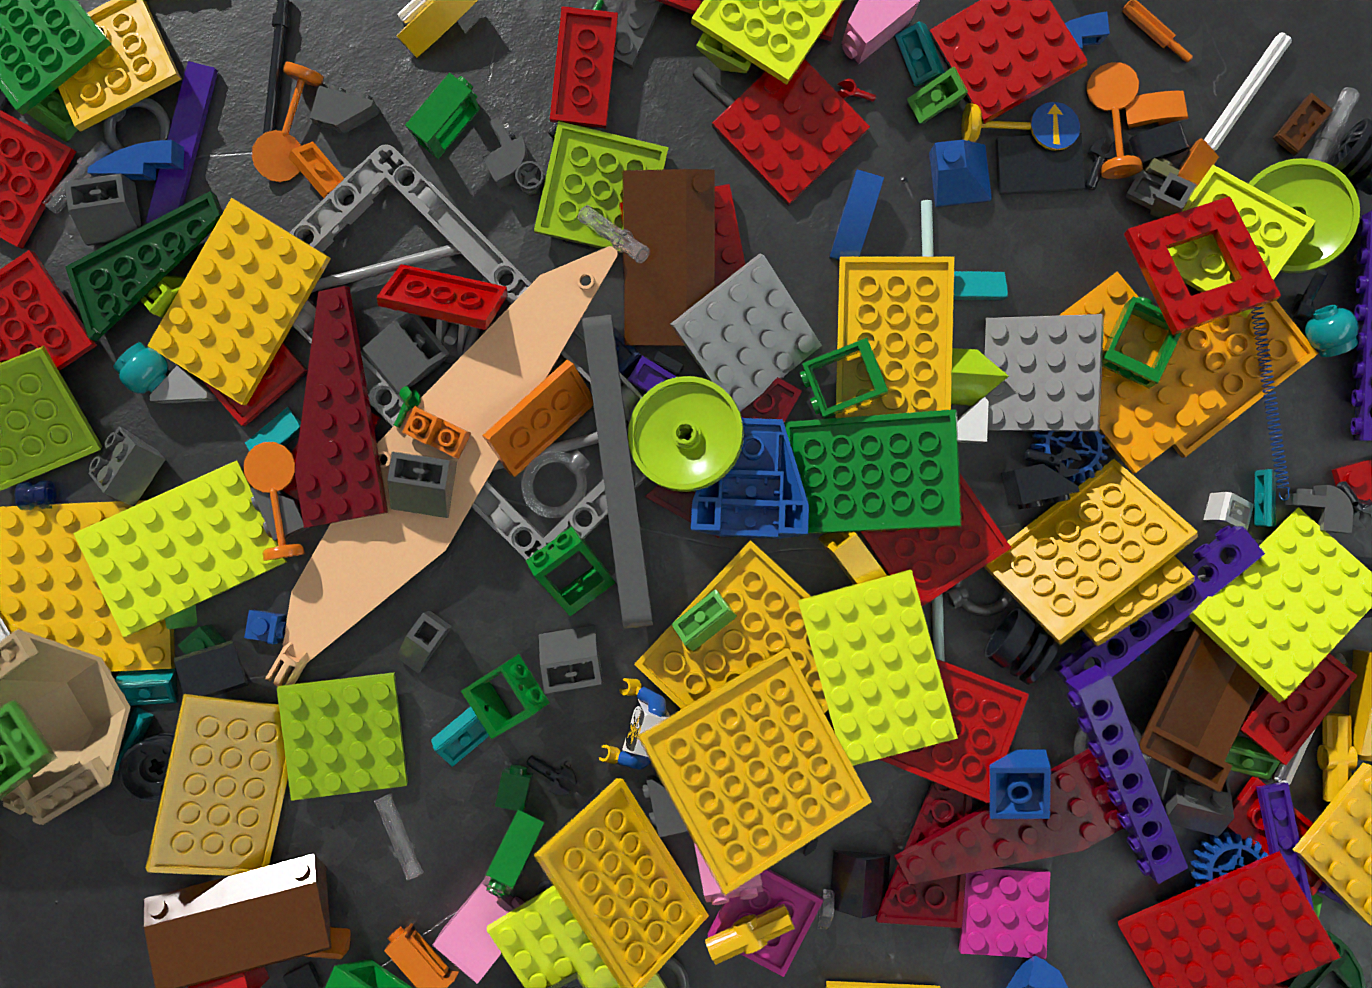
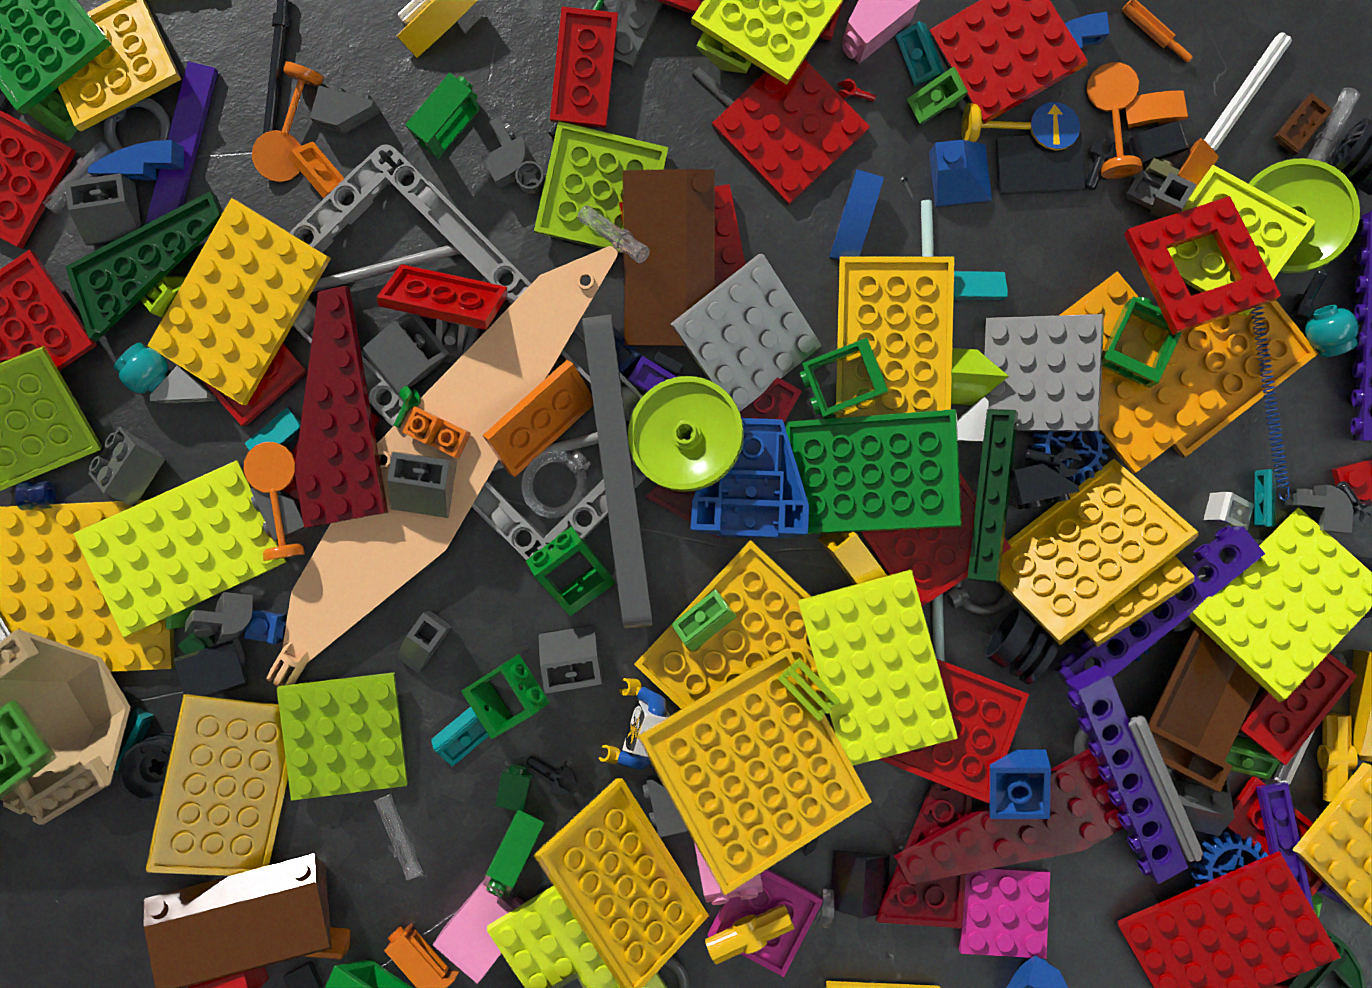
teal slope [115,668,178,706] -> none
none -> dark grey brick [185,592,253,646]
none -> lime tile [778,657,840,721]
none -> dark green plate [967,409,1018,583]
none -> light grey axle [1128,716,1203,862]

